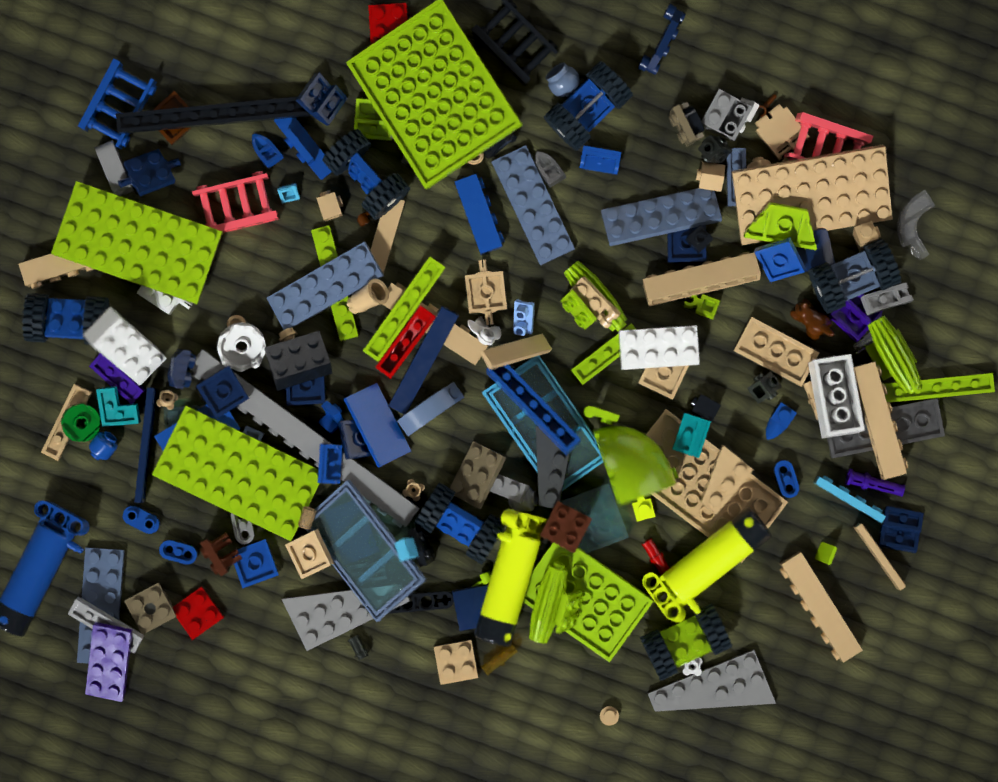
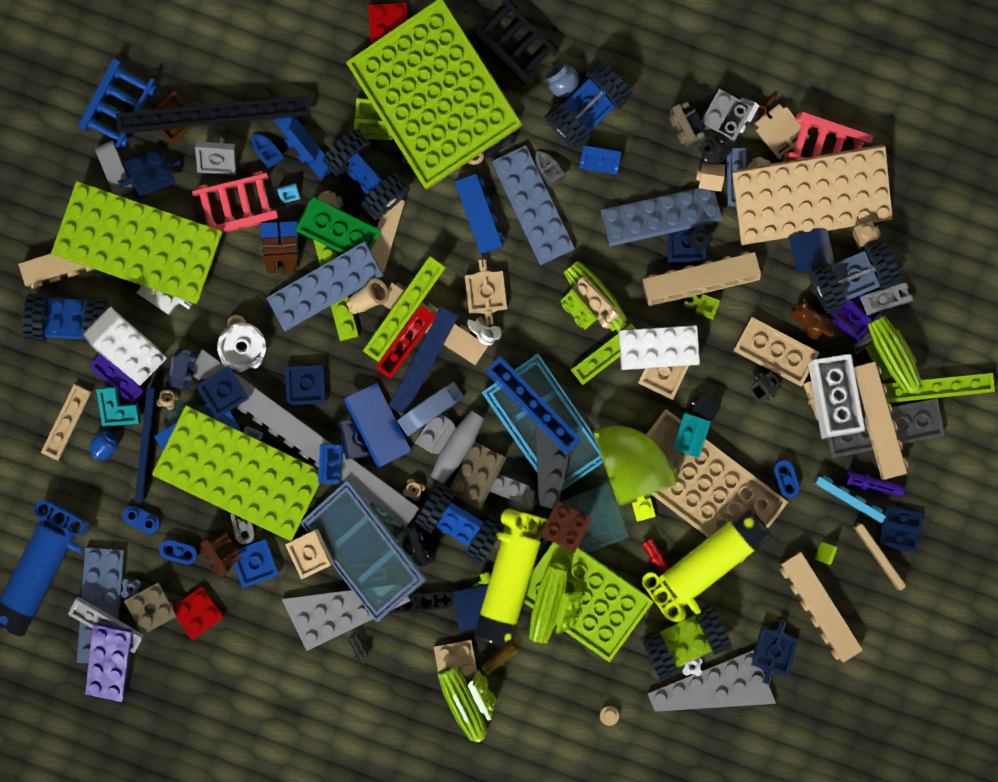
green plate [60,403,100,442] -> none
black brick [264,331,333,391] -> none
tan plate [279,327,298,342] -> none
dark blue slope [296,72,348,126] -> none
tan piece [298,506,317,529] -> none
blue bracket [319,401,344,434] -> none
medium azure slope [394,538,419,562] -> none
tan tile [481,333,552,370] -> none
light blue hips [513,299,535,336] -> none
lime plate [583,406,620,425] -> none
dark blue plate [637,4,686,75] -> none
tan wedge [700,445,753,515] -> none
lime wing [743,202,817,250] -> none
blue plate [754,238,806,282] -> none
blue plate [766,402,797,440] -> none
clear arch [897,190,935,260] -> none
none -> sand blue plate [121,579,141,598]
none -> light grey tile [195,137,236,175]
none -> reddish brown hips [260,221,299,274]
none -> green plate [295,196,381,254]
none -> light grey plate [415,411,484,484]
none -> lime plate [437,665,496,742]
none -> dark blue plate [751,620,798,685]

